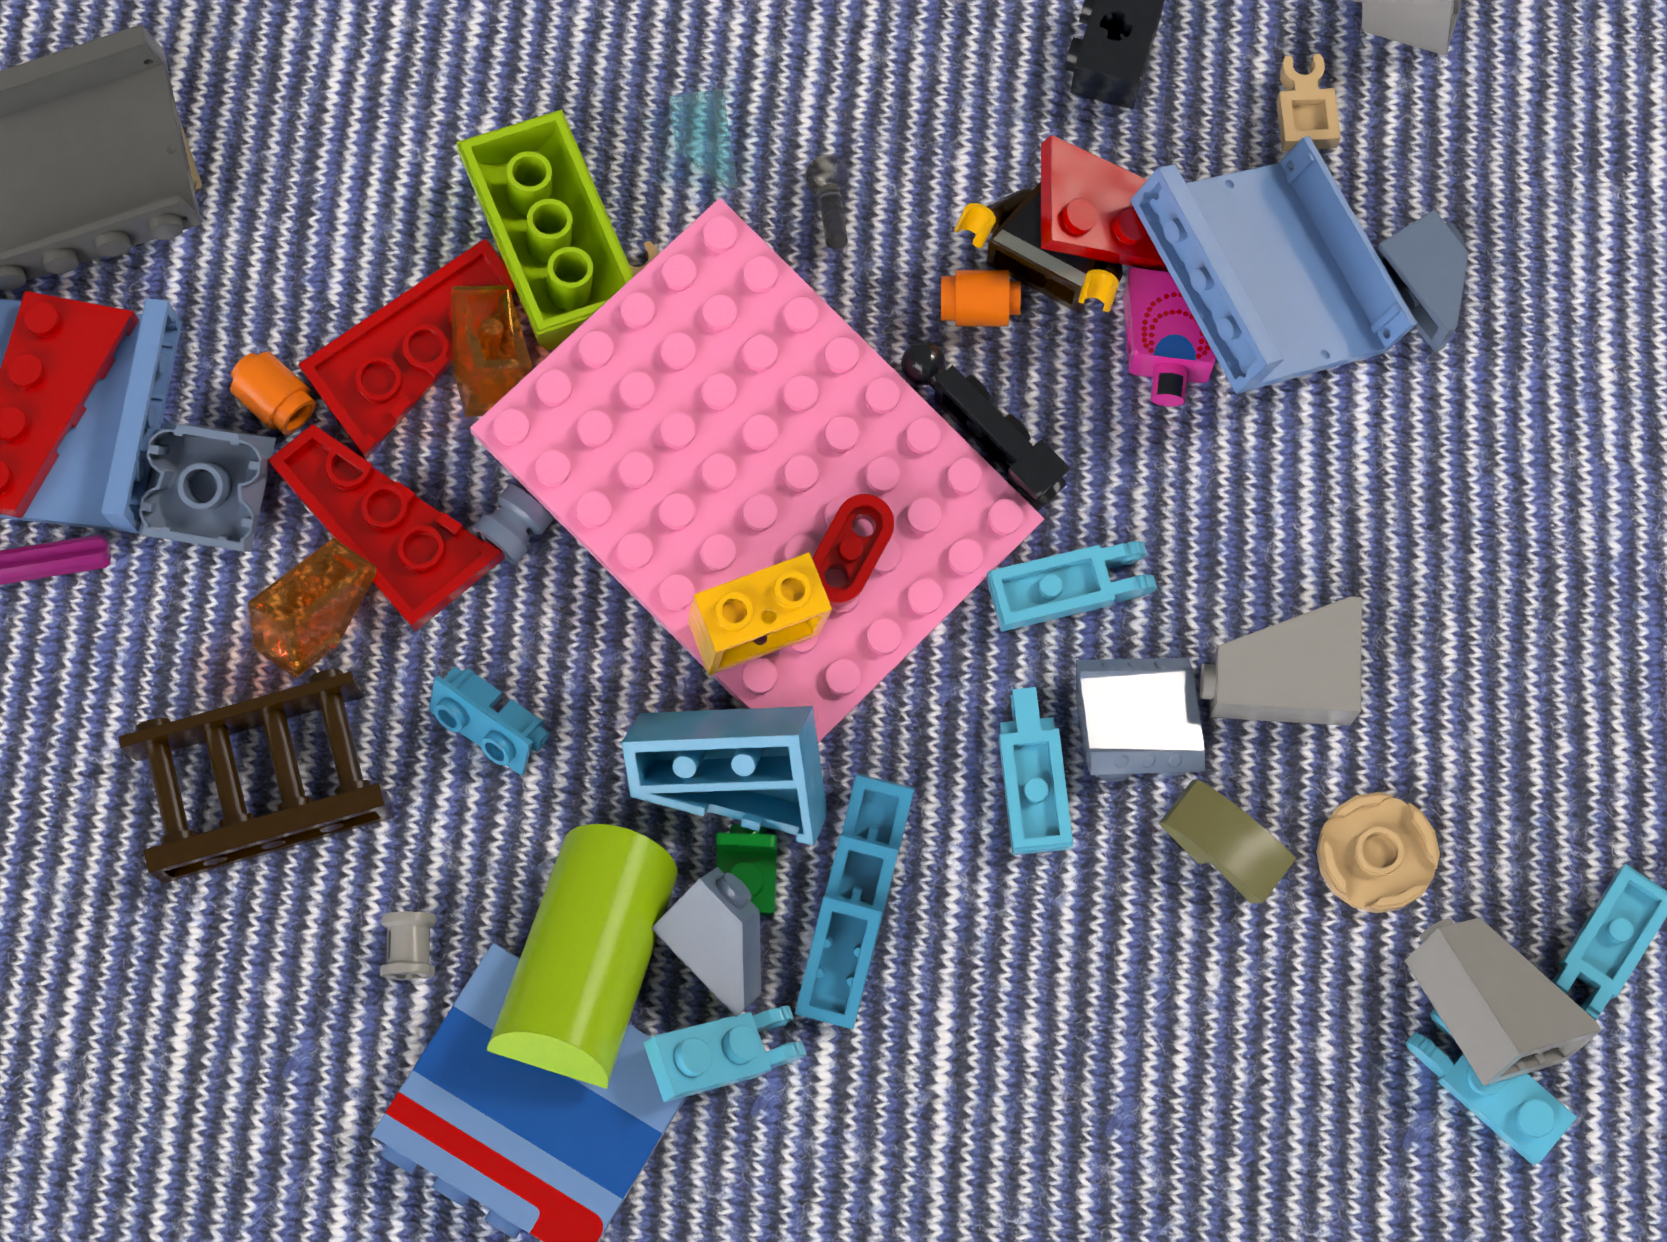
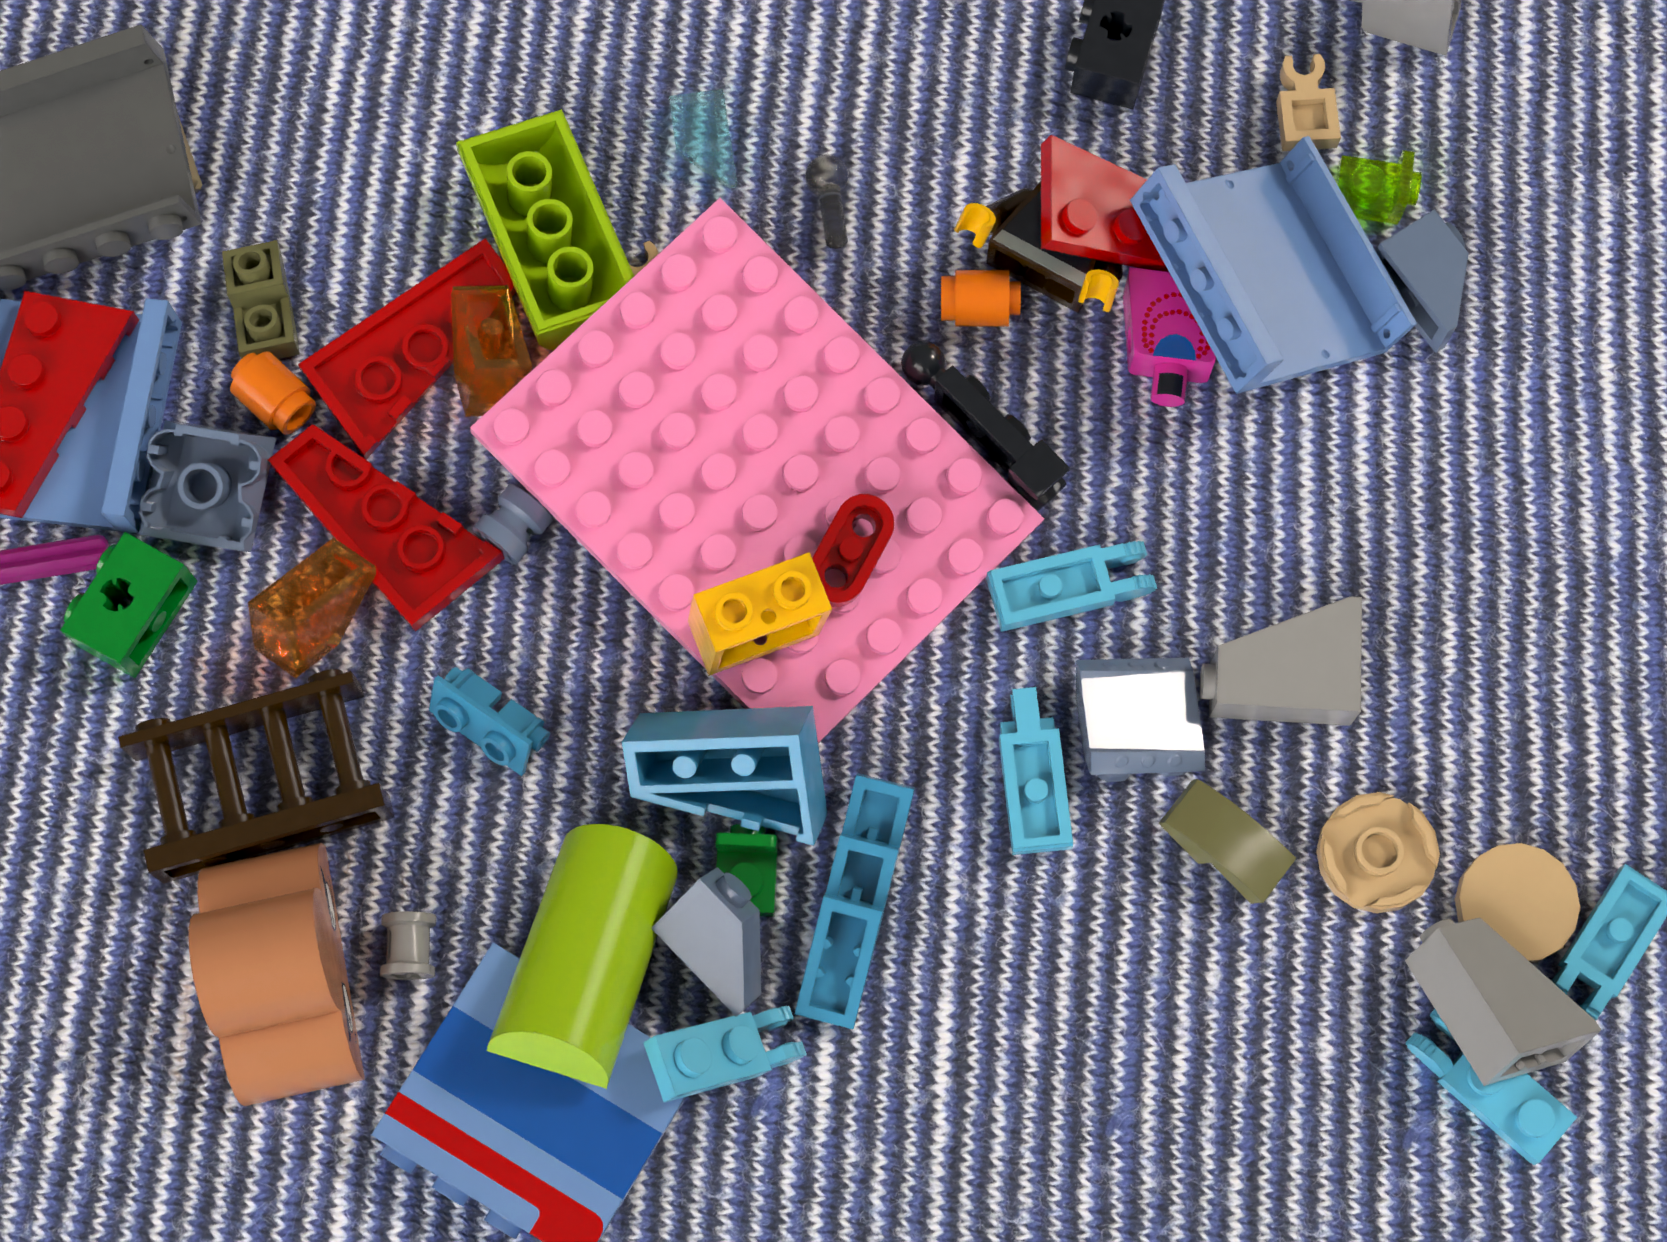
none -> green brick [60,532,198,678]
none -> nougat brick [188,843,365,1106]
none -> olive slope [222,240,300,359]
none -> clear neon green bracket [1336,150,1422,224]
none -> tan tile [1455,843,1580,963]

